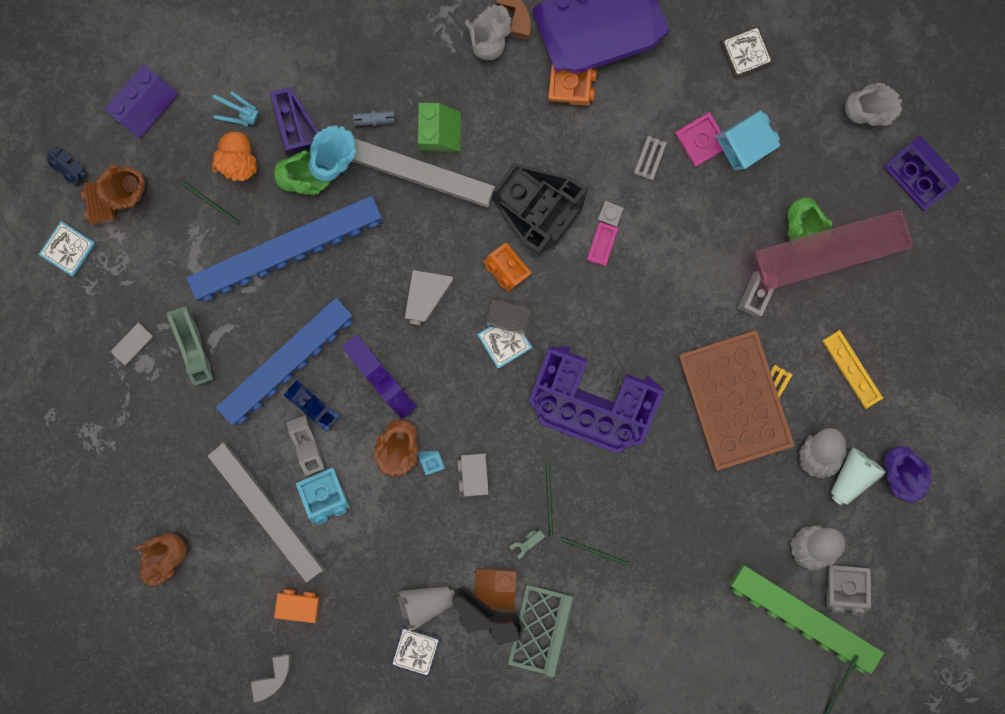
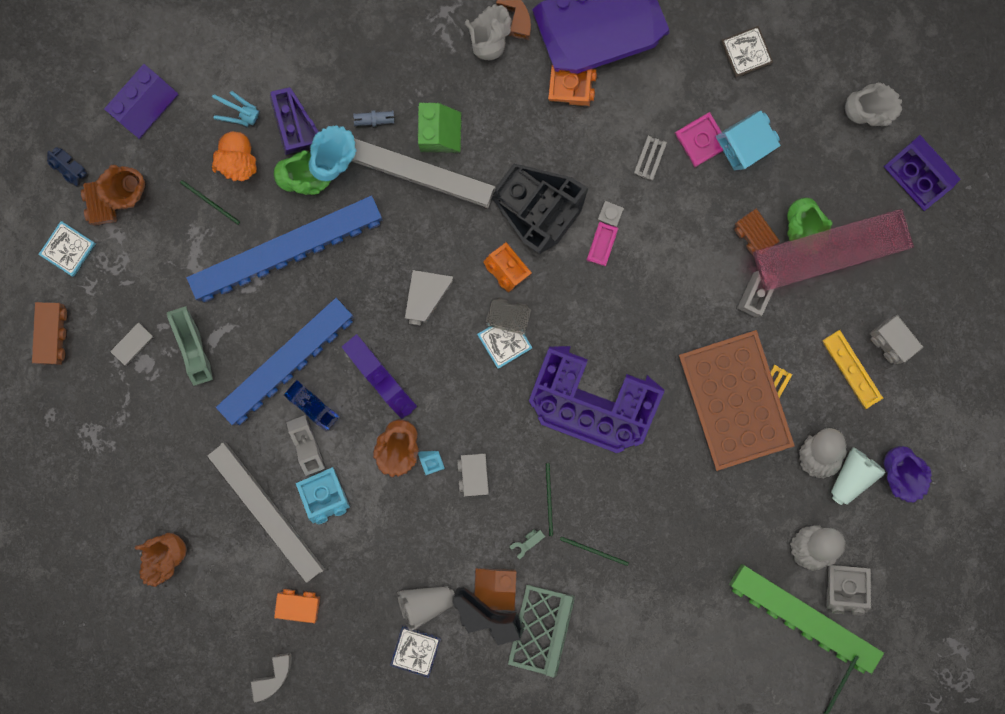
none -> dark orange brick [32,302,67,365]
none -> dark orange brick [735,208,779,257]
none -> light grey brick [870,315,923,364]

